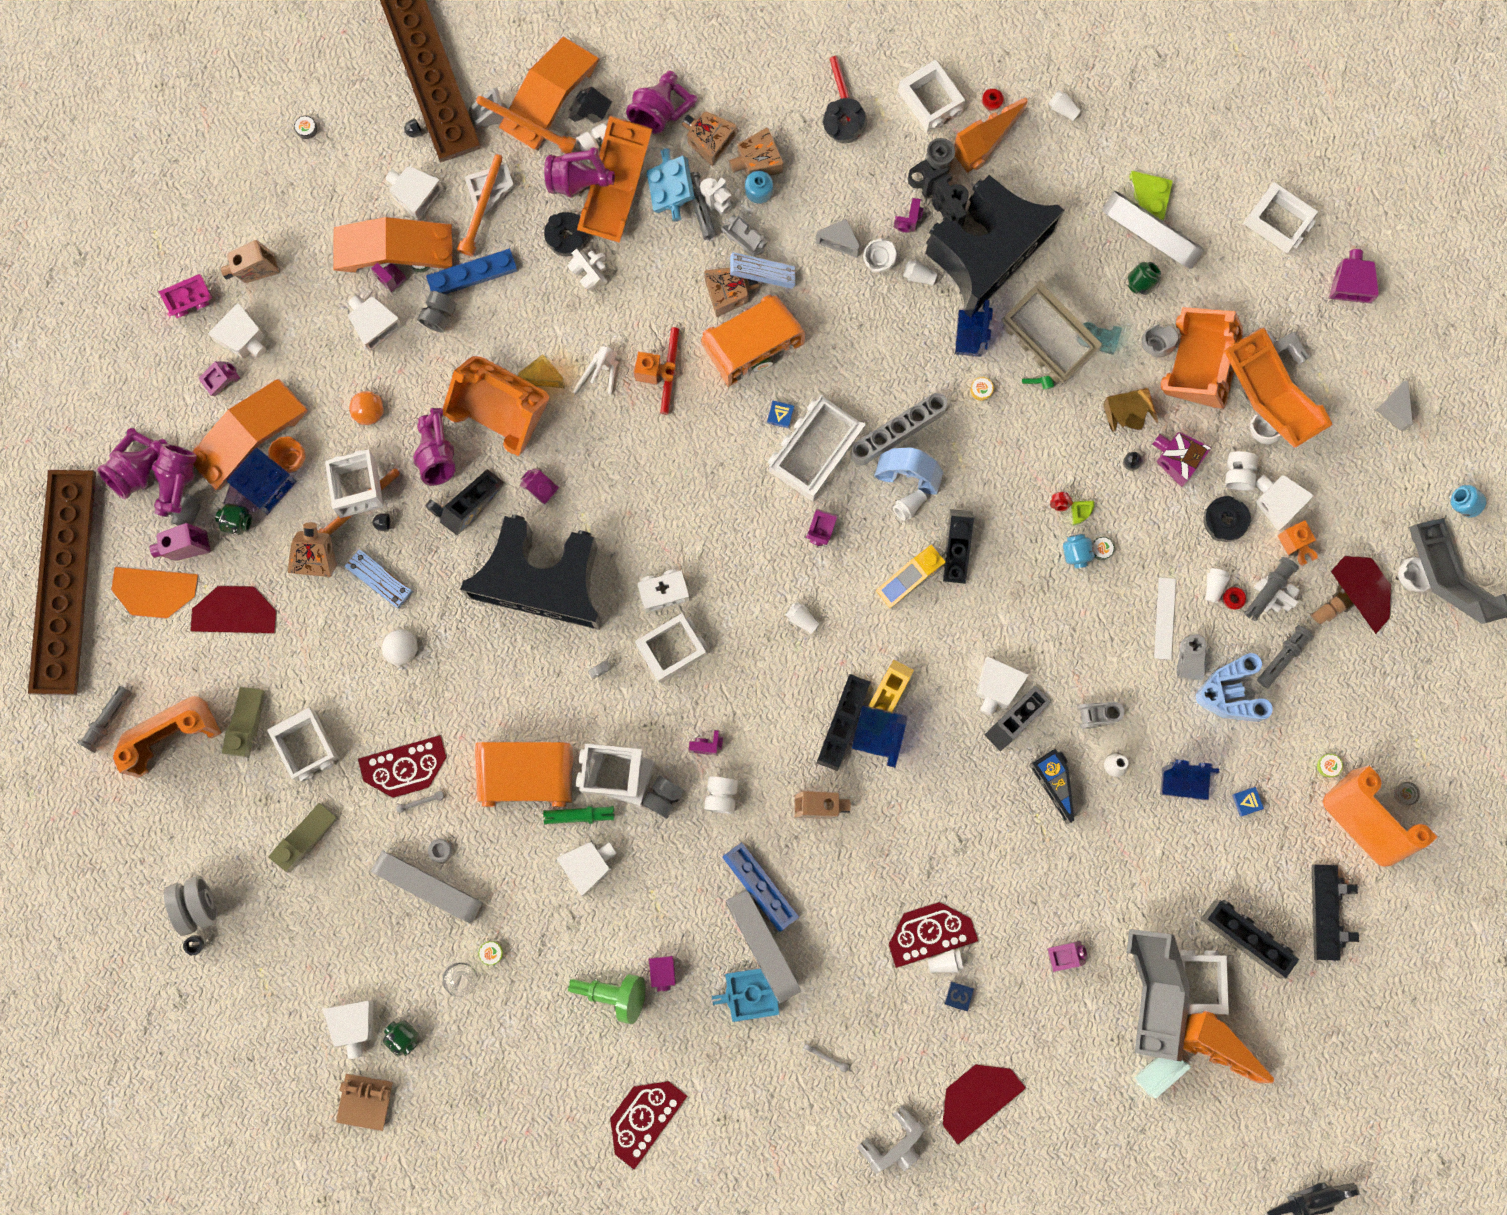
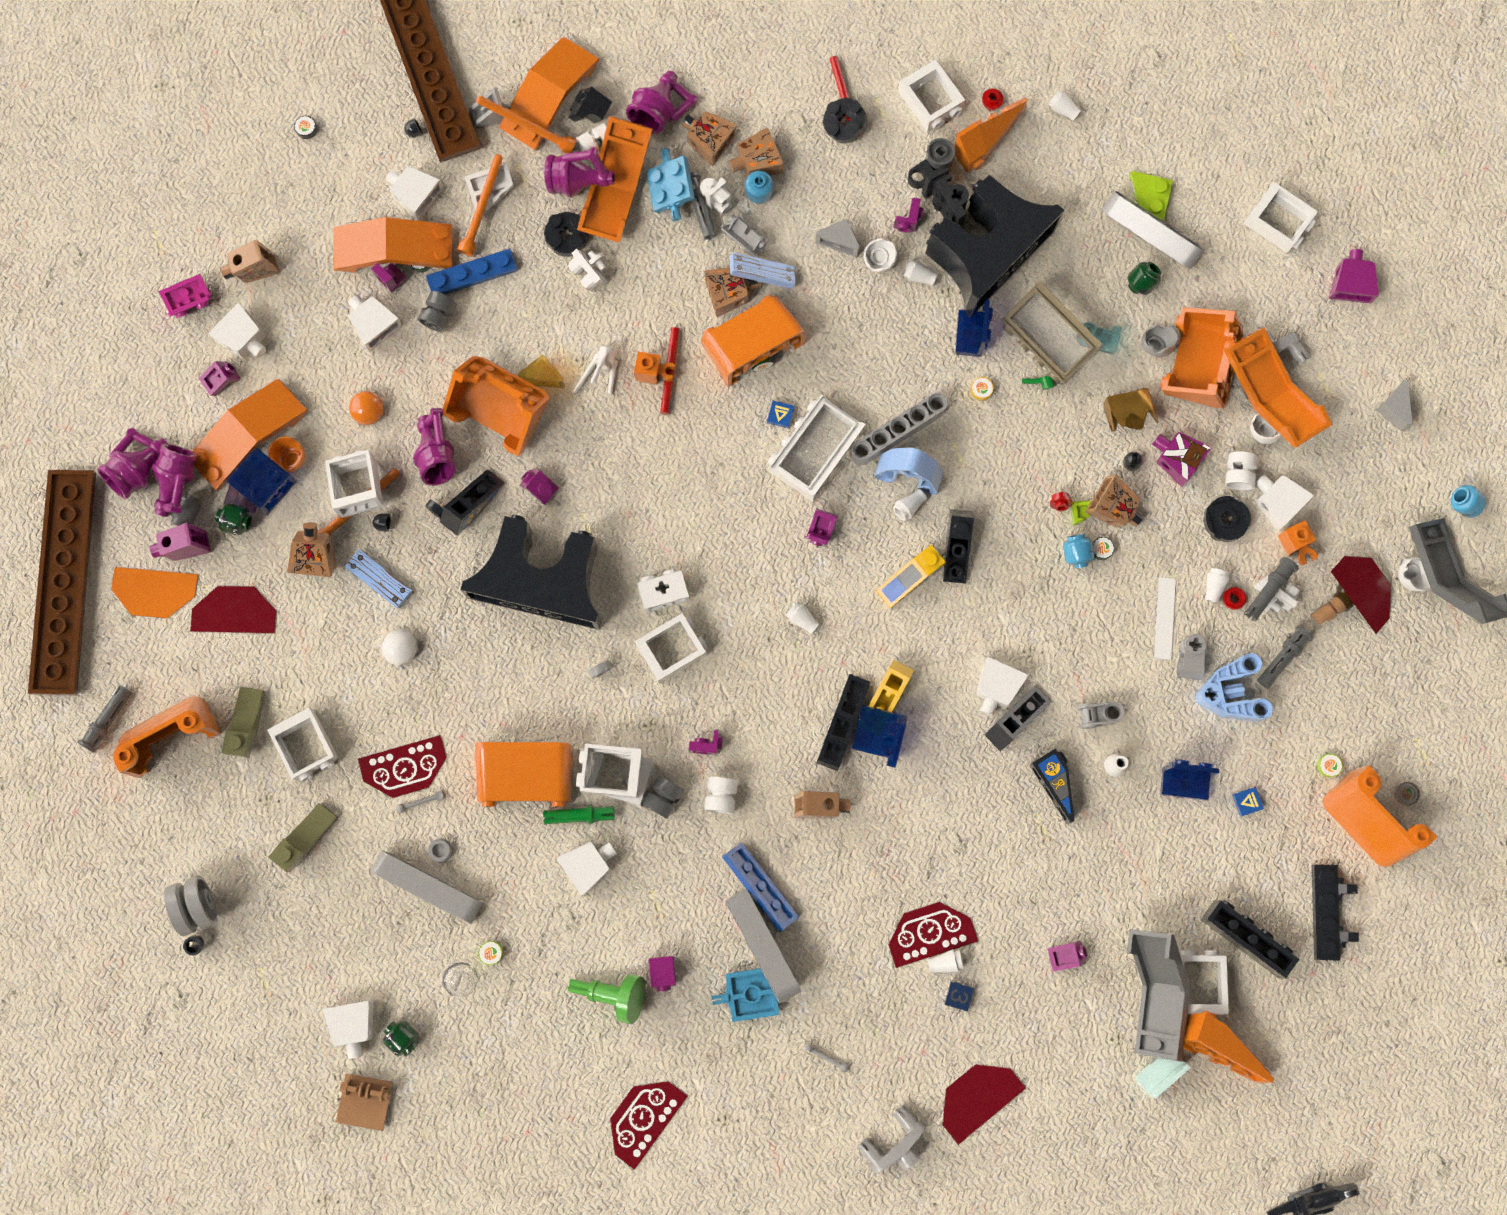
none -> medium nougat torso [1085,475,1143,527]

